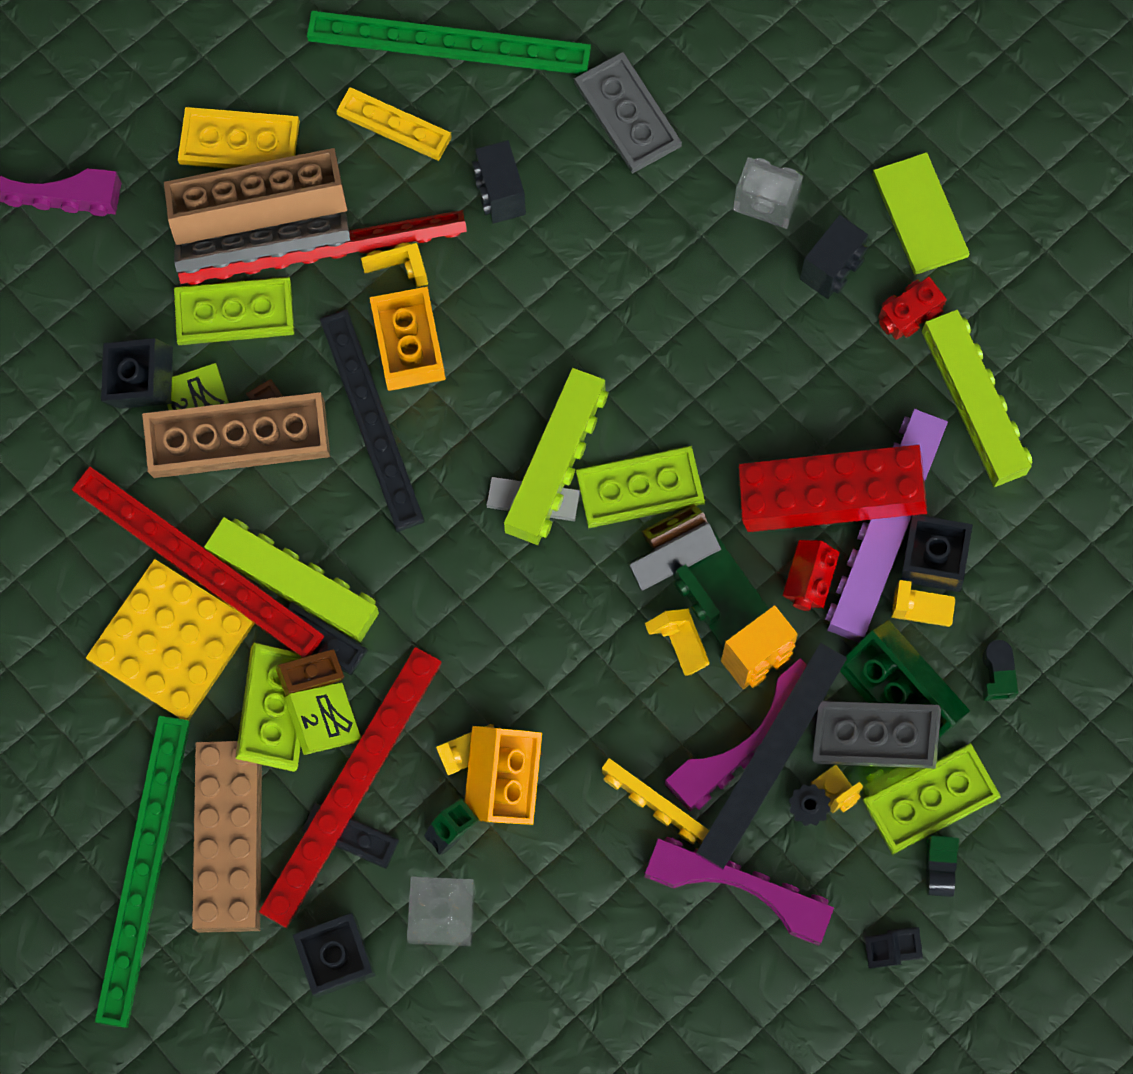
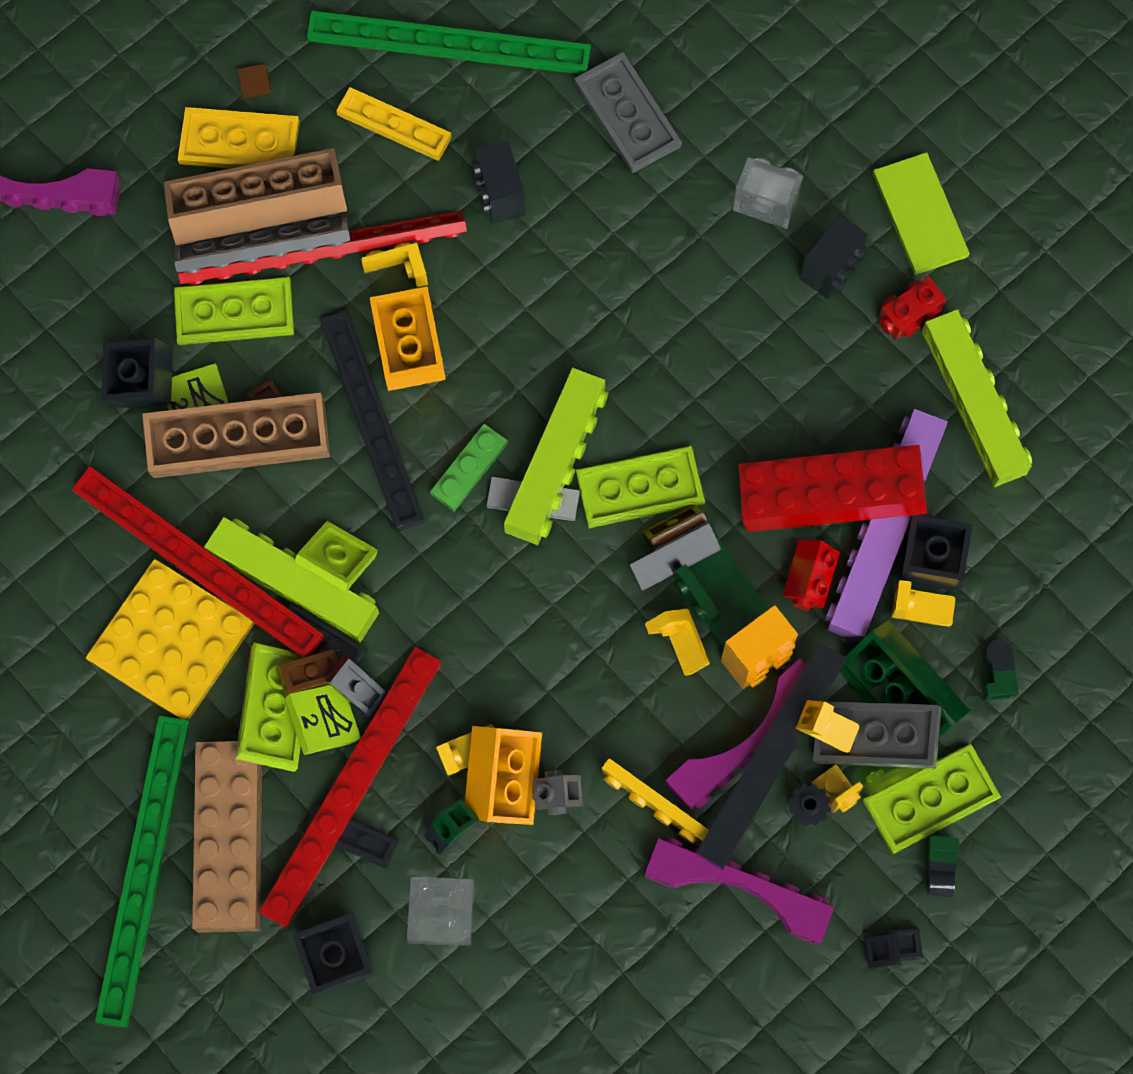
none -> reddish brown tile [238,64,271,99]
none -> lime tile [295,521,378,592]
none -> plate [325,656,388,718]
none -> bright green plate [430,424,508,512]
none -> dark grey brick [533,770,583,816]
none -> yellow bracket [796,700,859,753]

